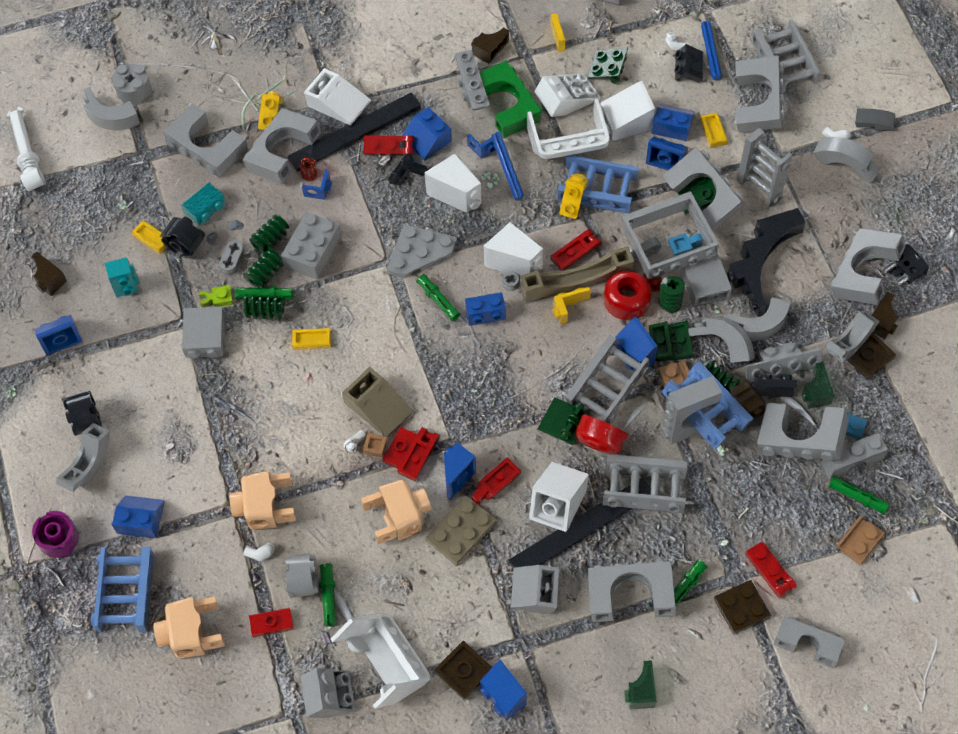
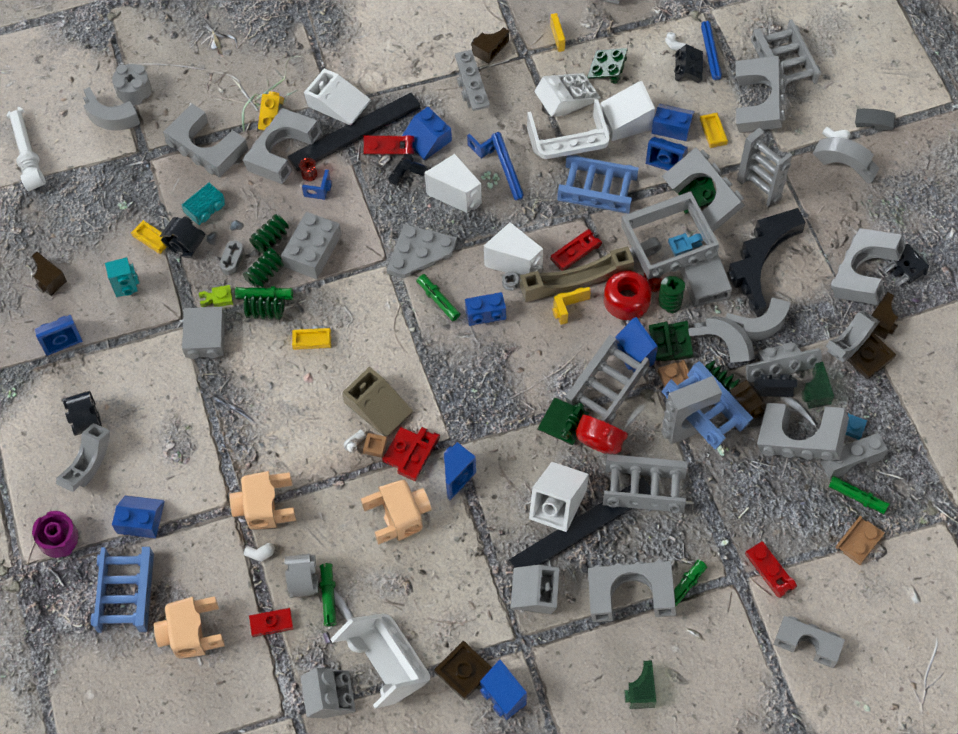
dark tan plate [426,495,496,565] -> none
red hinge [471,457,521,504] -> none
green arch [479,60,542,138] -> none
yellow bracket [559,173,589,219] -> none
dark brown plate [714,580,771,635] -> none

